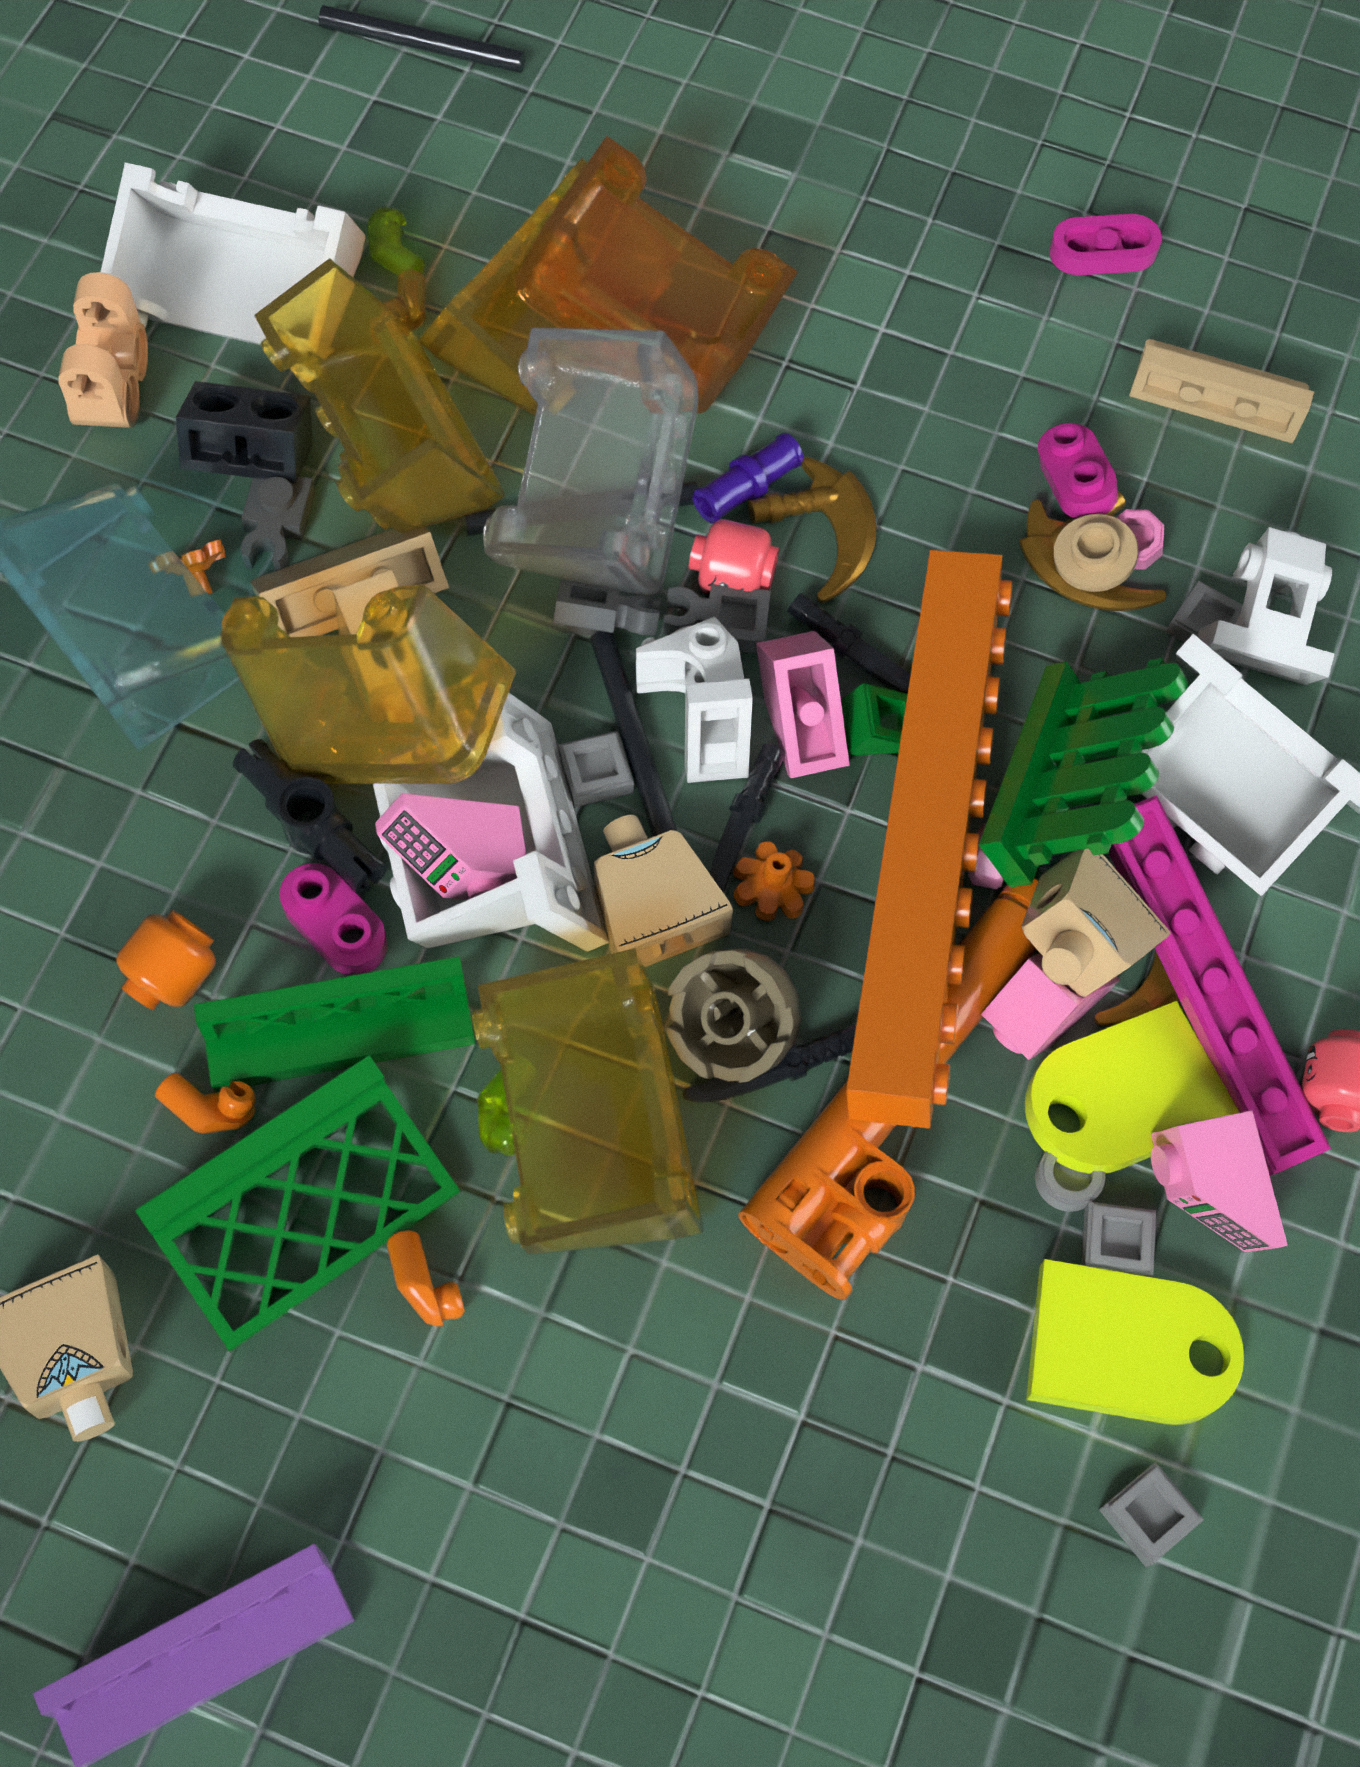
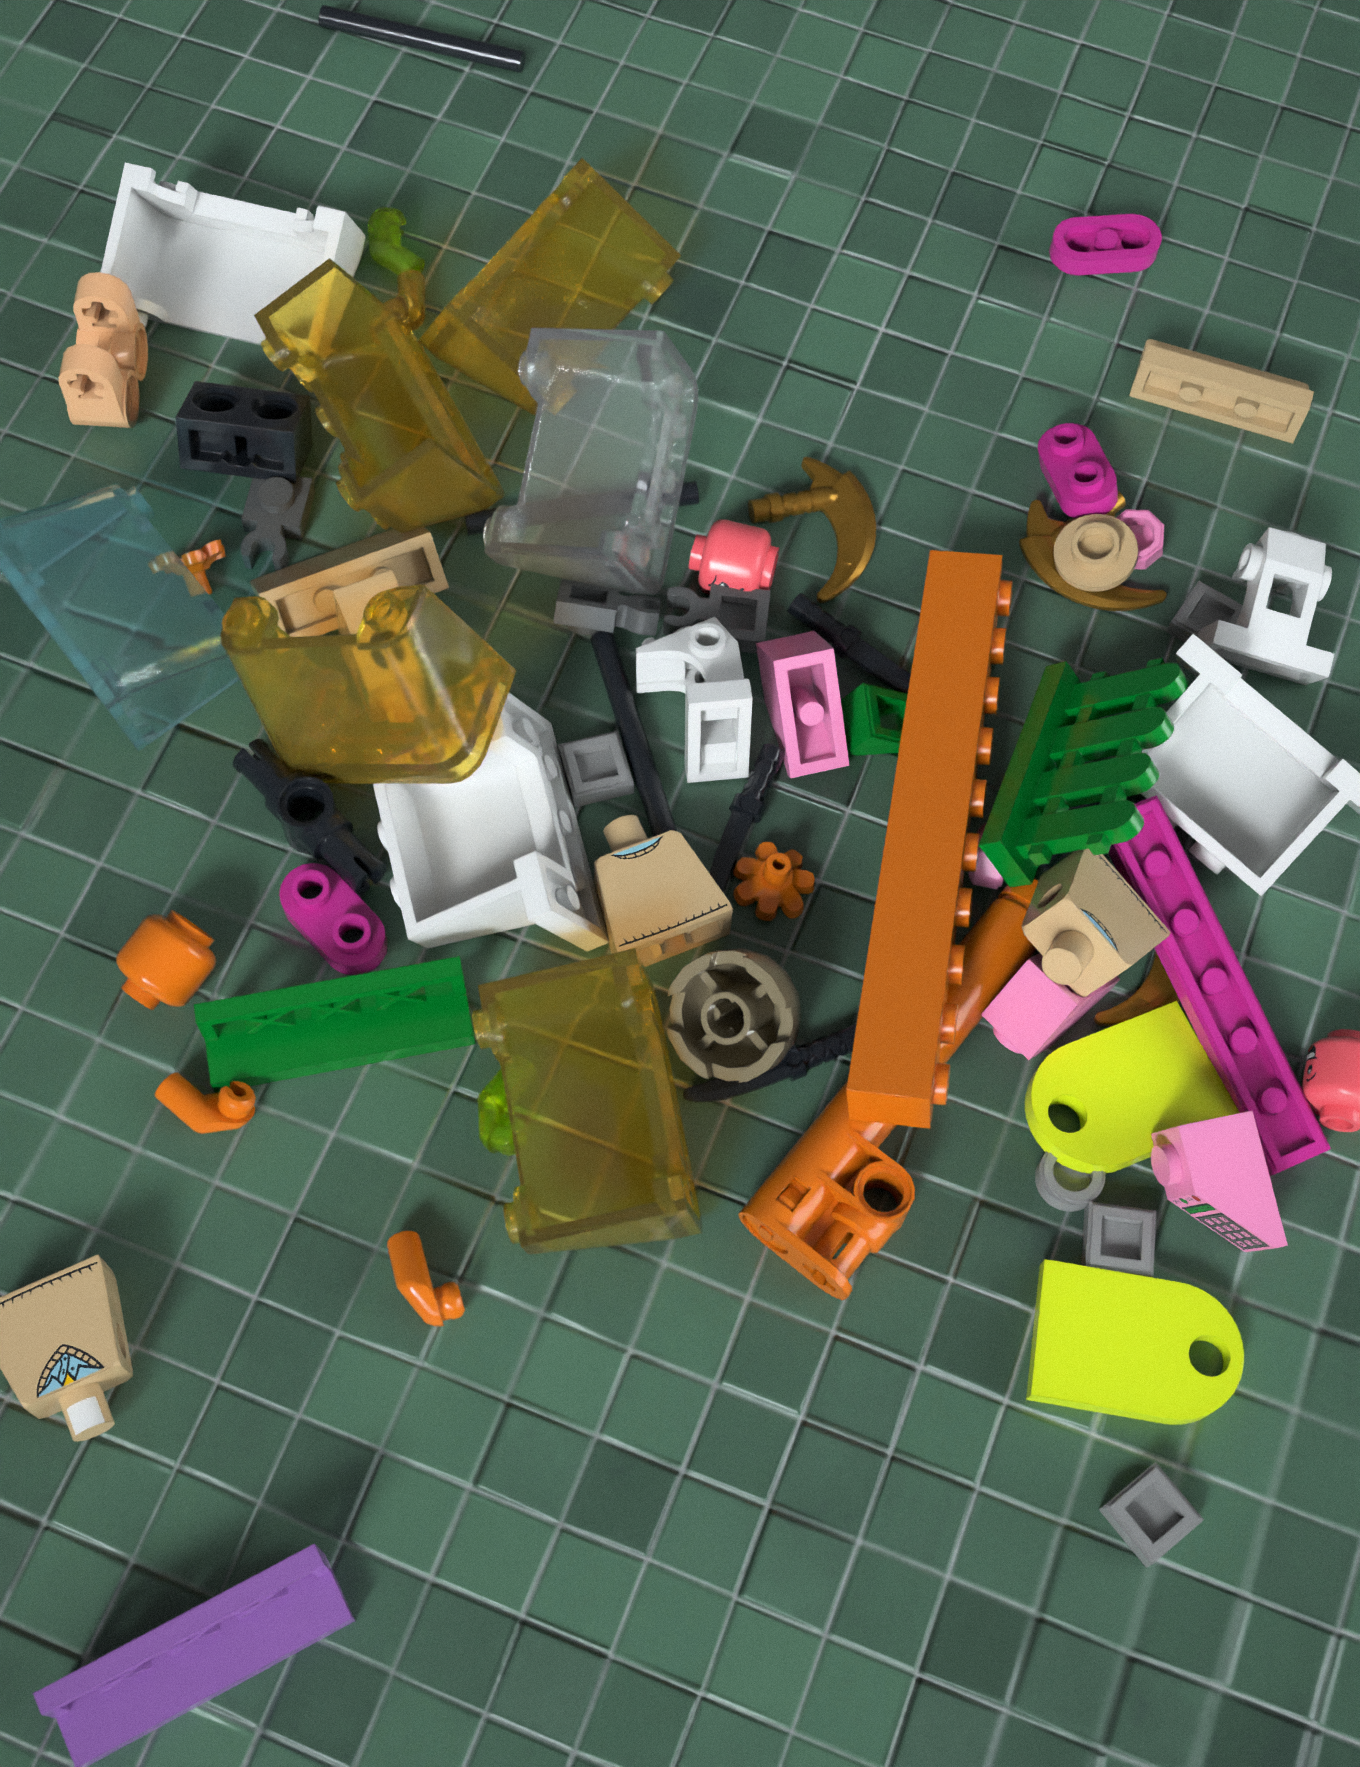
green fence [135,1055,460,1352] -> none
bright pink slope [375,793,526,900] -> none
clear orange windscreen [515,136,798,415] -> none
dark purple pin [692,433,804,523] -> none

